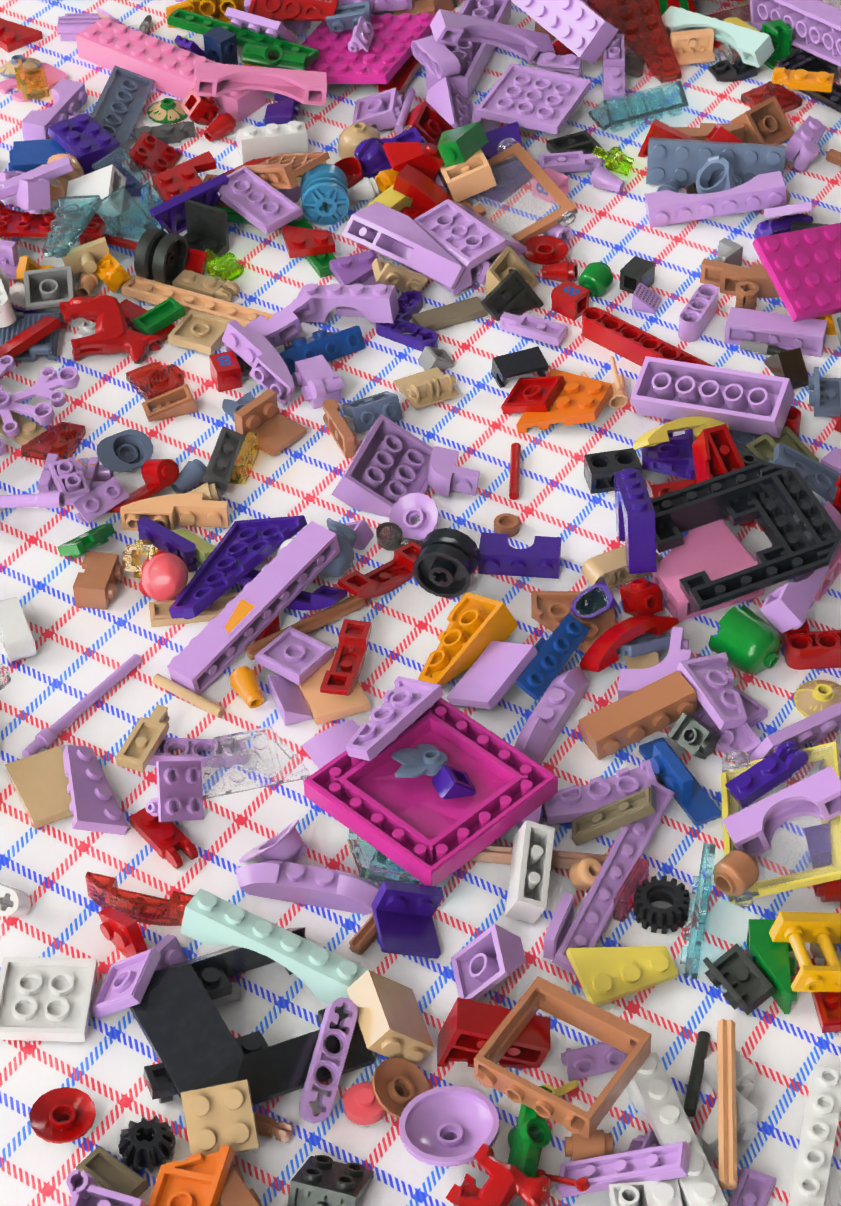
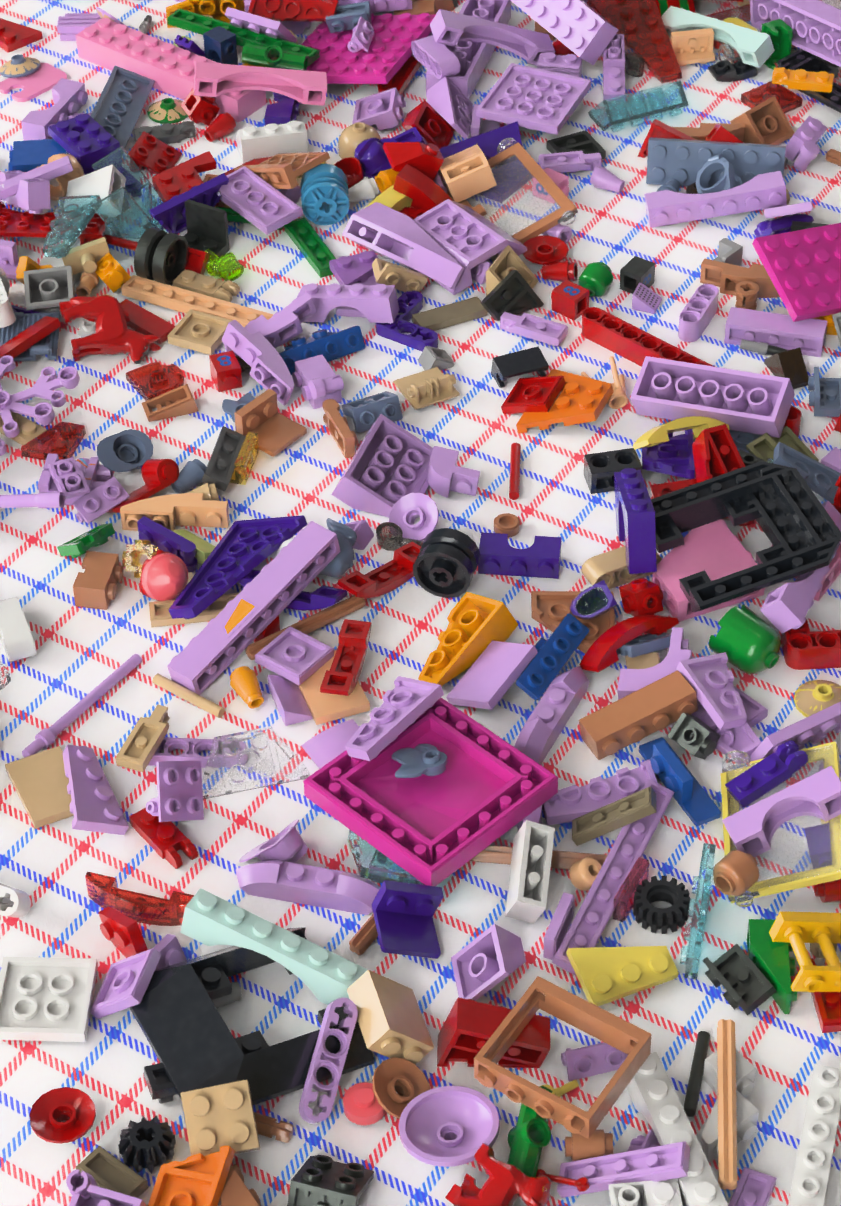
clear yellow bracket [14,59,50,100] -> none
green tile [132,297,186,335] -> none
red wing [281,225,336,258] -> none
lavender bar [395,88,416,133] -> none
dark purple slope [432,765,476,799] -> none
green slope [437,121,488,167] -> none
clear neon green piece [592,146,634,176] -> none

